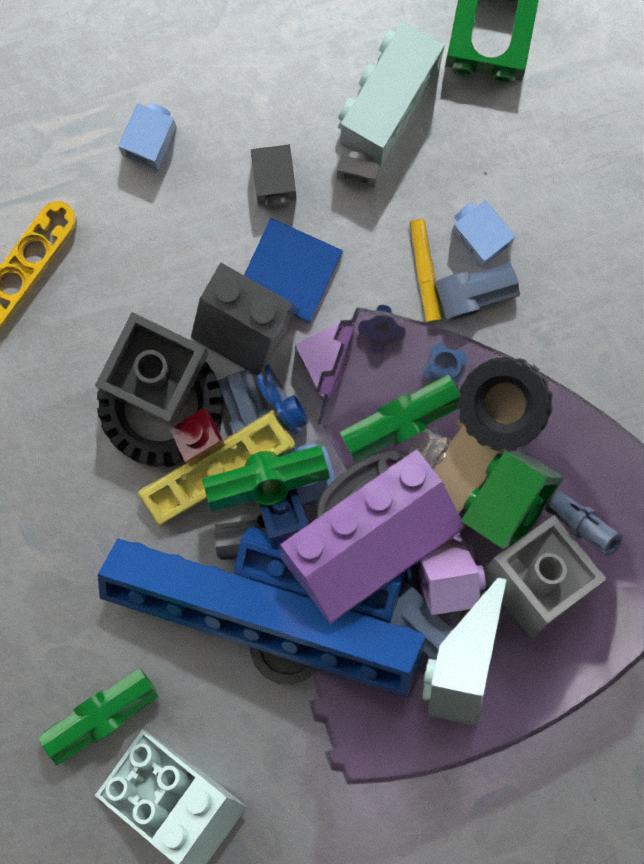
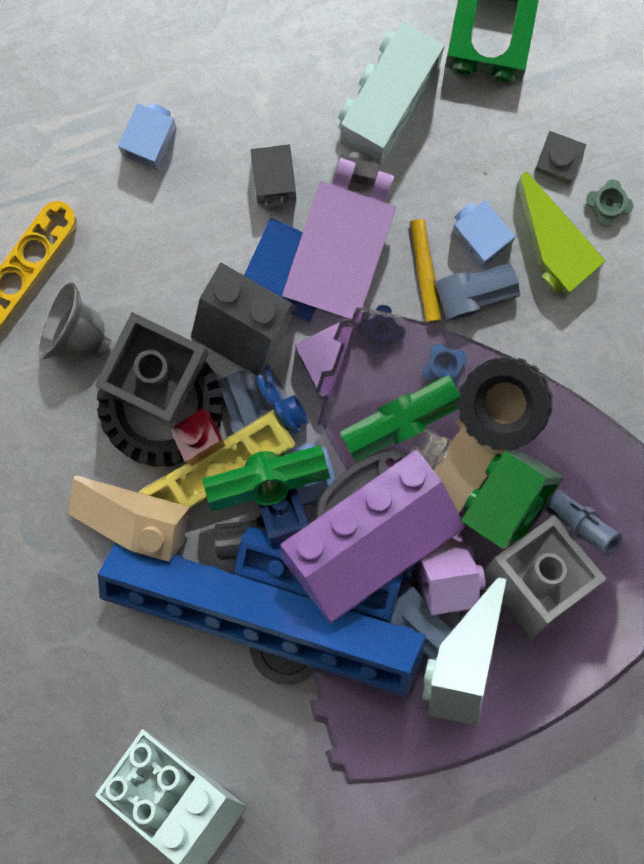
green piece [38,668,159,766] -> none
none -> dark grey hat [38,282,111,360]
none -> tan slope [68,475,190,562]
none -> lavender tile [282,158,396,321]
none -> lime slope [517,171,606,298]
none -> dark grey plate [535,131,587,184]
none -> sand green plate [586,179,633,226]

